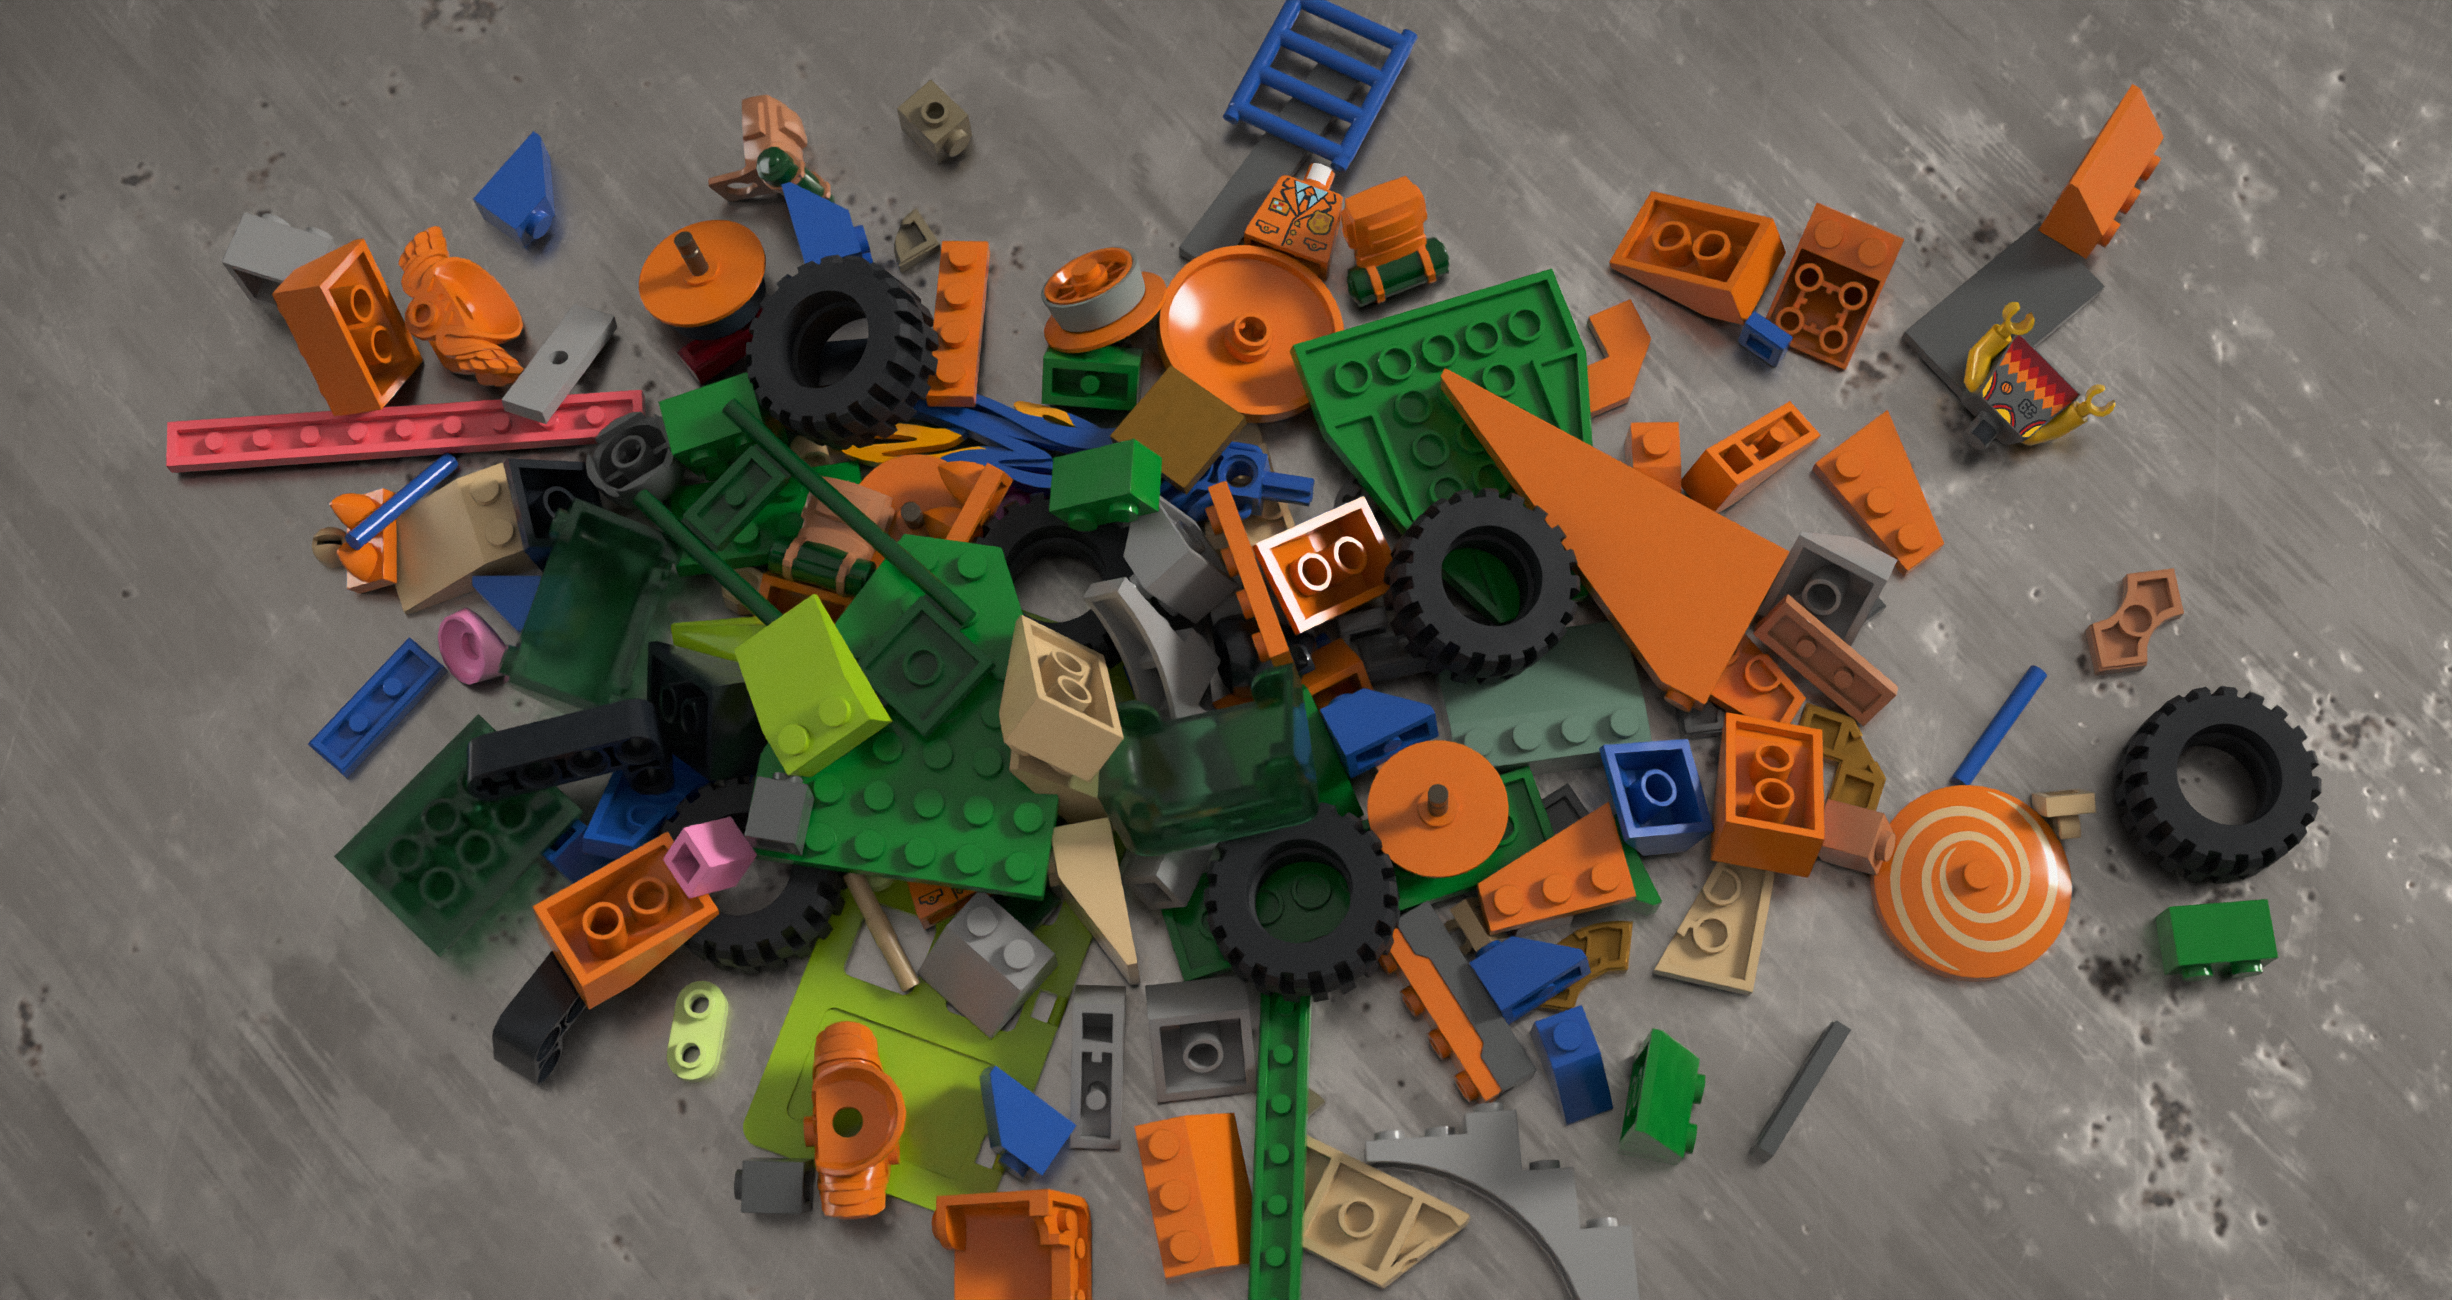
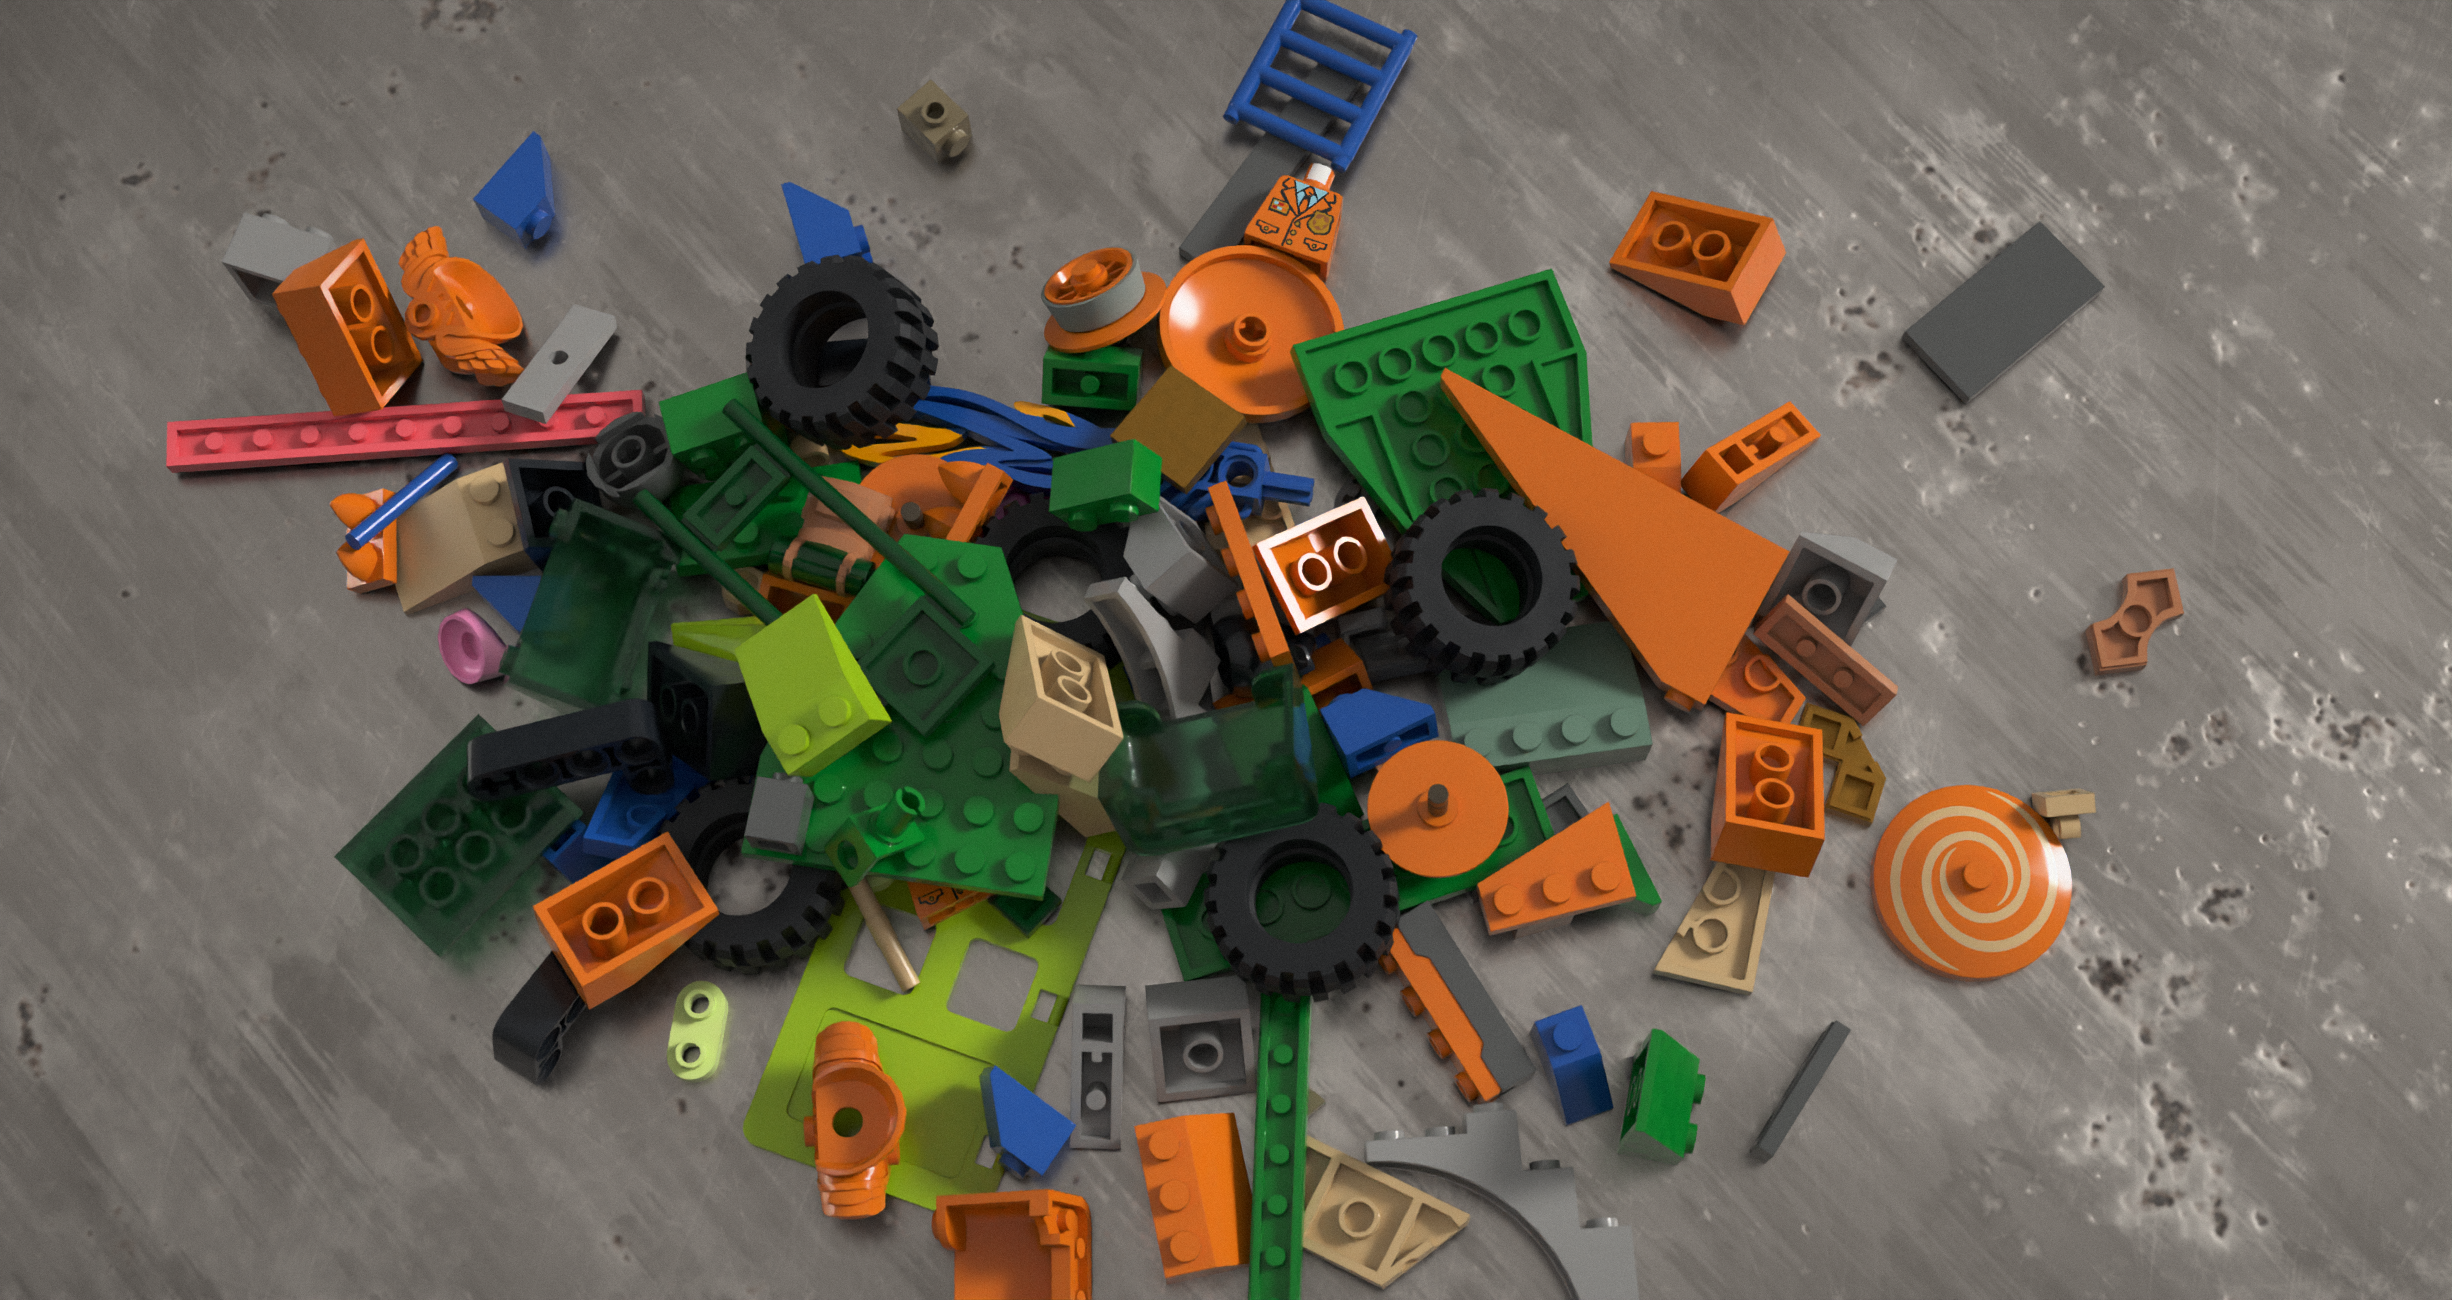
blue tile [308,637,448,778] -> none
tan hinge [312,526,347,568] -> none
orange piece [639,220,766,340] -> none
bright pink brick [663,817,757,899] -> none
dark red tile [677,308,762,385] -> none
nougat piece [708,95,835,203] -> none
dark grey brick [734,1157,814,1214] -> none
dark tan tile [894,208,941,273] -> none
light grey slope [917,892,1058,1040] -> none
orange plate [926,241,990,407] -> none
tan slope [1048,817,1140,985] -> none
orange piece [1341,176,1450,307] -> none
tan tile [1444,897,1509,956] -> none
blue slope [1469,936,1591,1025] -> none
pearl gold tile [1533,921,1633,1013] -> none
orange tile [1587,299,1651,418] -> none
blue slope [1599,739,1714,856] -> none
dark grey tile [1675,701,1725,740] -> none
blue tile [1738,311,1793,367] -> none
orange slope [1766,202,1905,370] -> none
orange wing [1812,410,1944,577] -> none
nougat brick [1818,799,1896,876] -> none
blue bar [1950,665,2047,785] -> none
torso [1961,302,2115,451] -> none
orange slope [2038,84,2164,259] -> none
black tyre [2115,686,2322,884] -> none
green brick [2155,899,2278,982] -> none
none -> green bracket [824,786,925,887]

